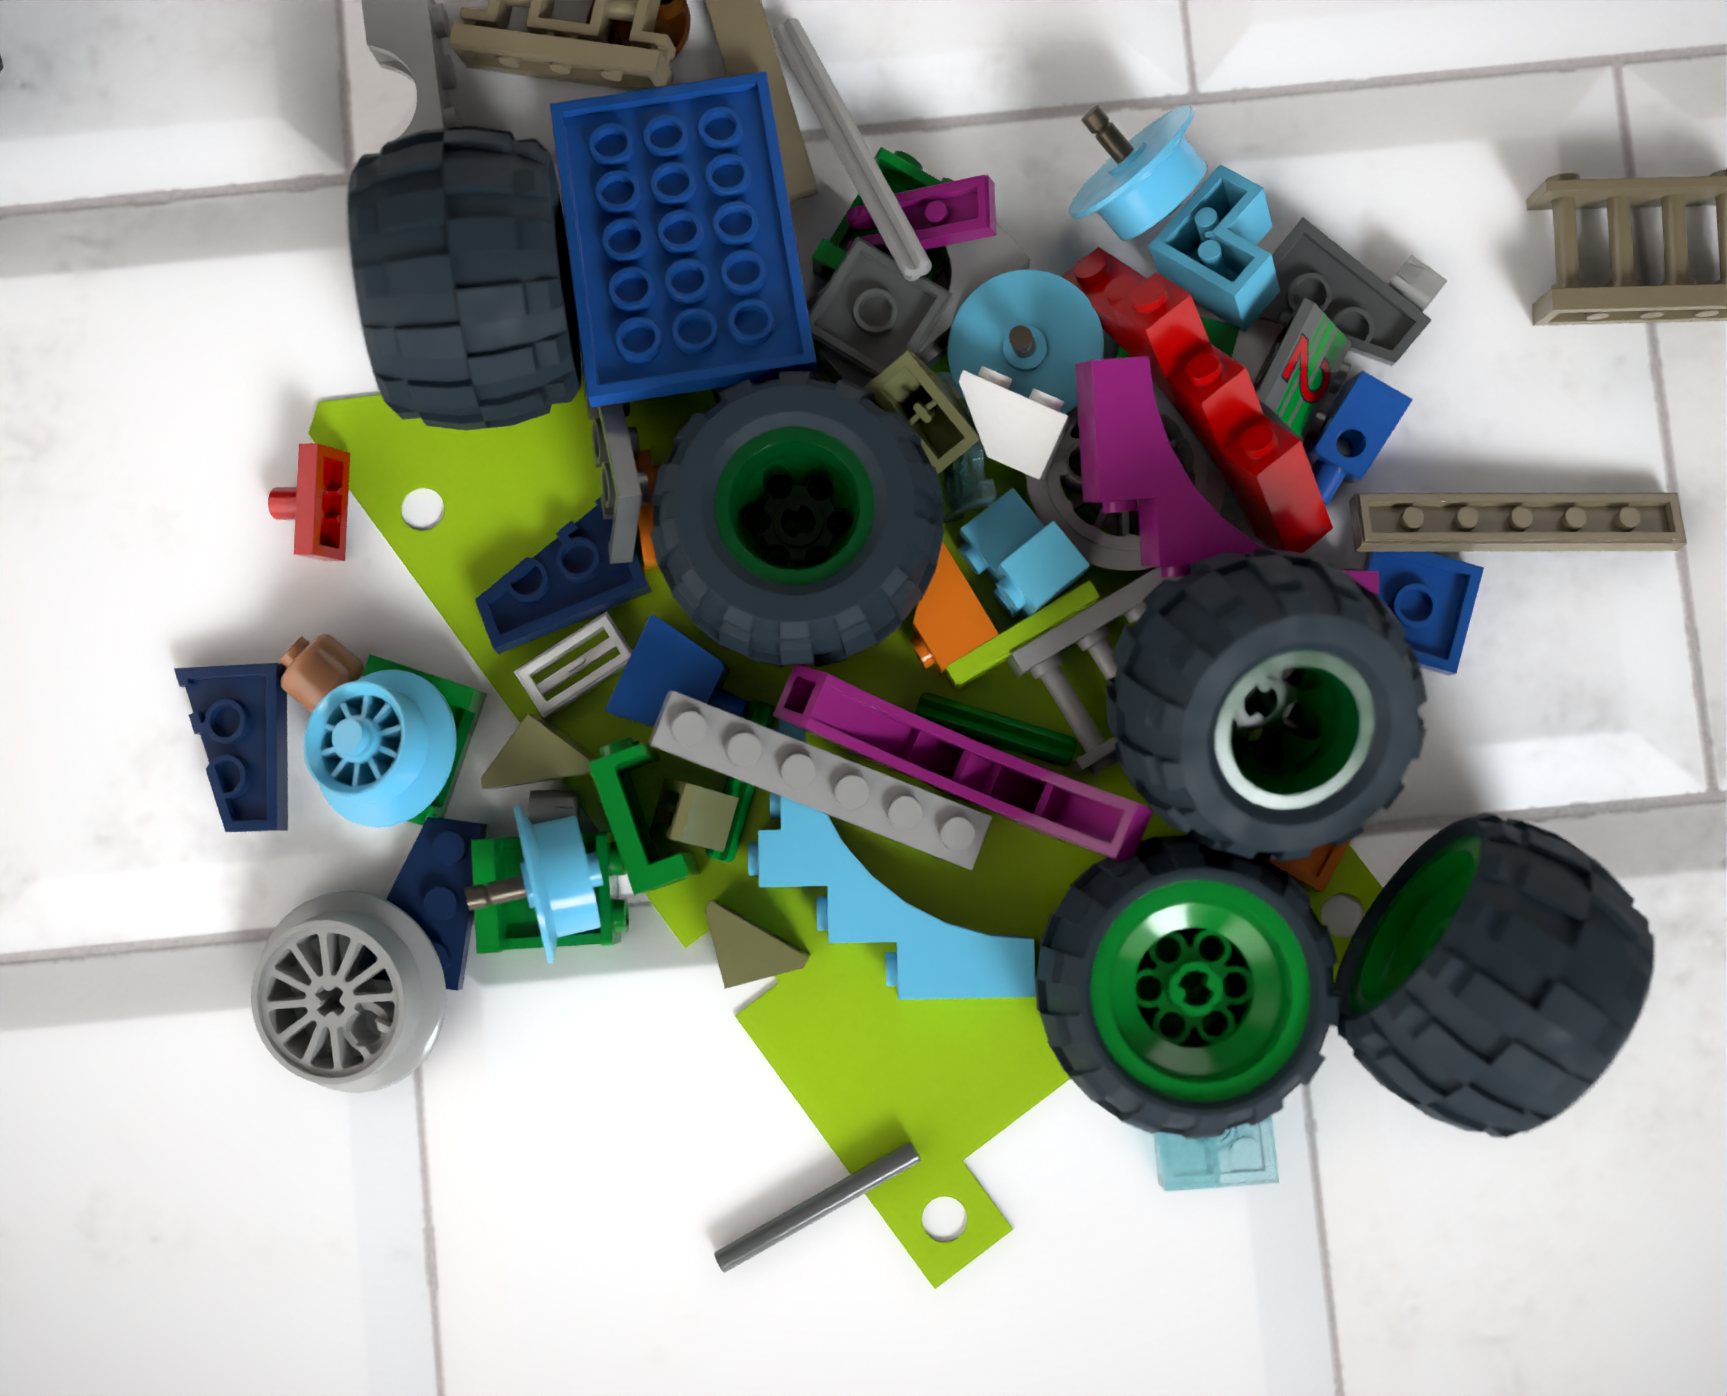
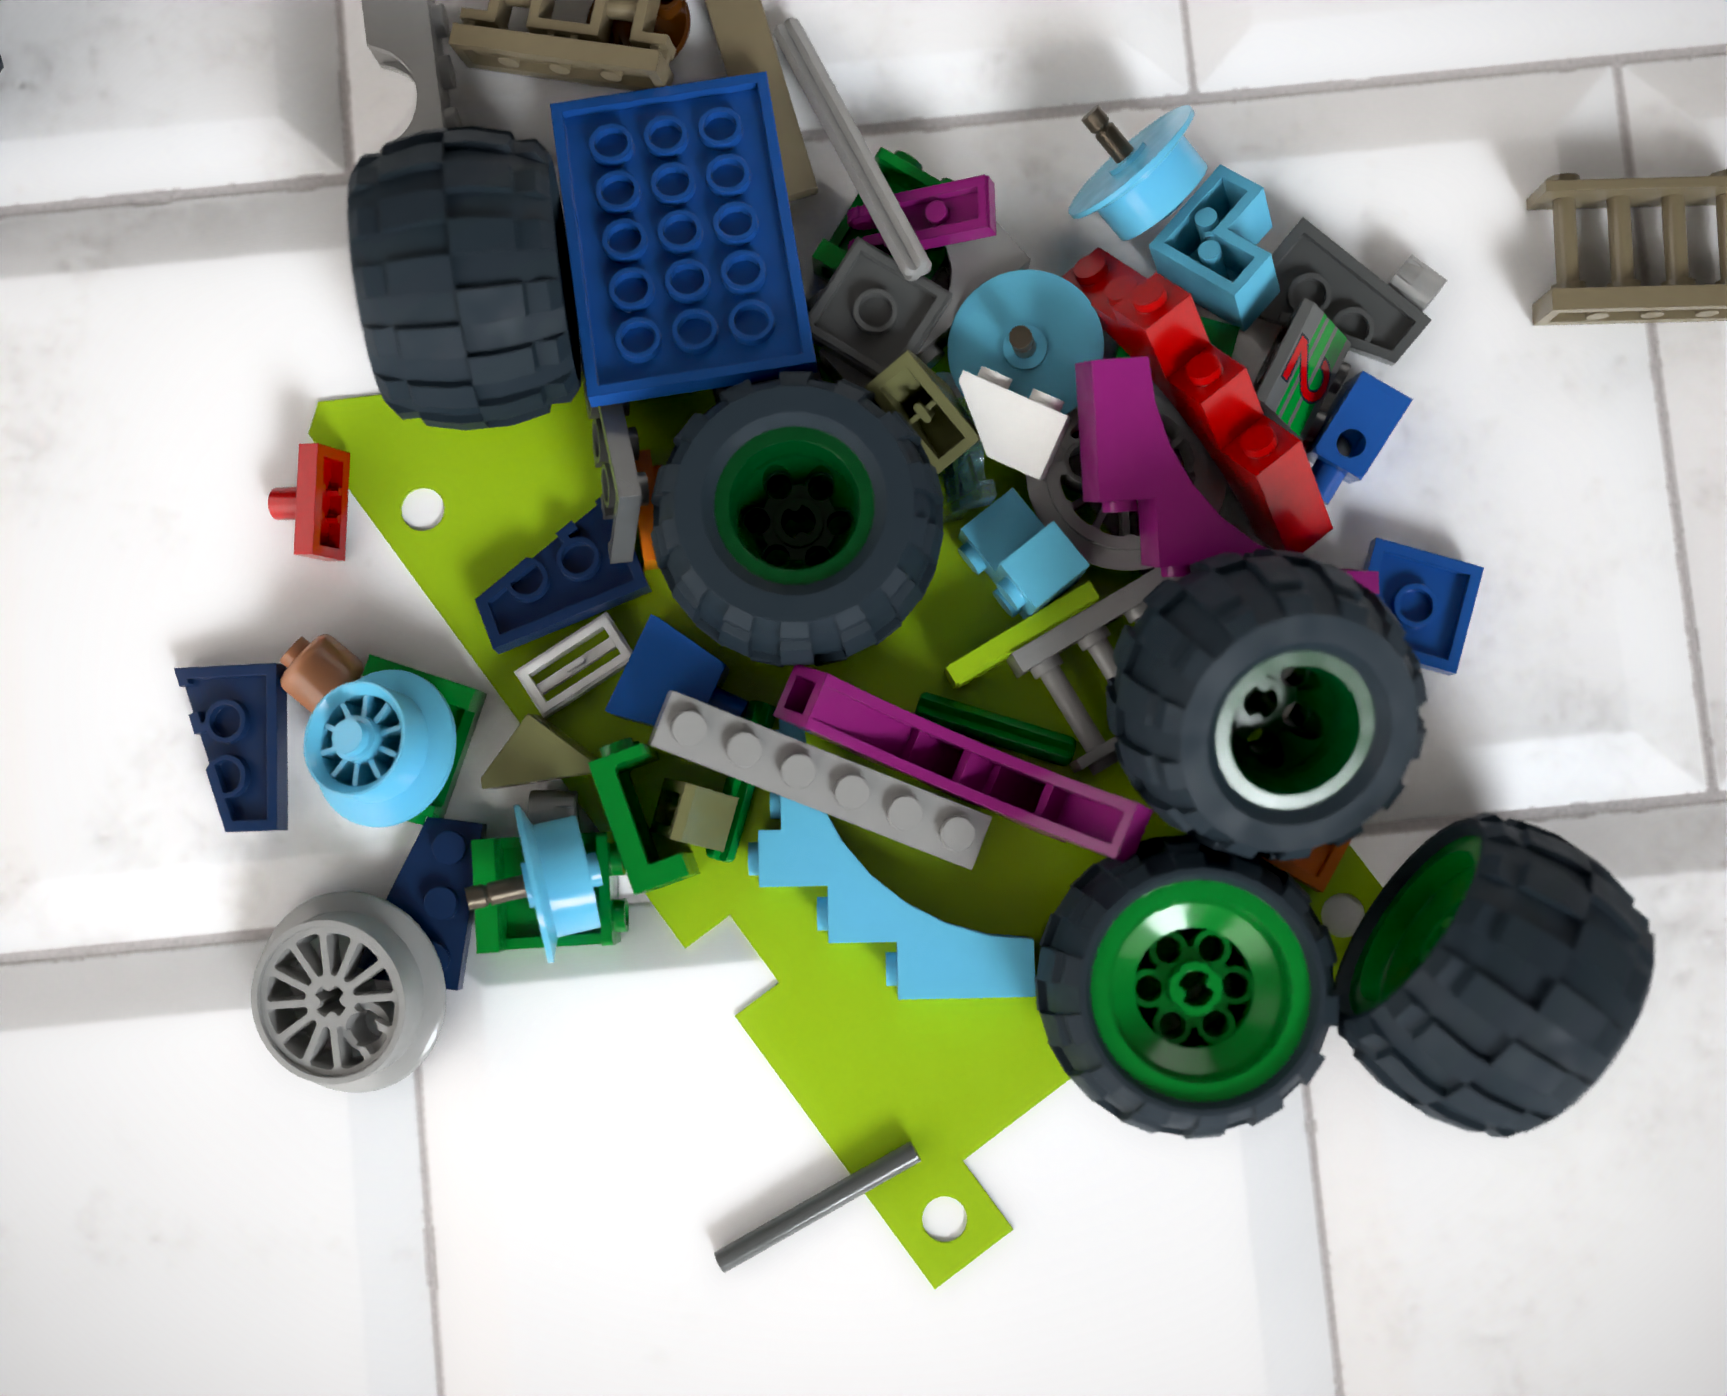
olive slope [705,899,811,989] -> none
orange slope [909,541,999,675] -> none
clear light blue slope [1154,1116,1279,1192] -> none
dark tan tile [1349,493,1687,552] -> none

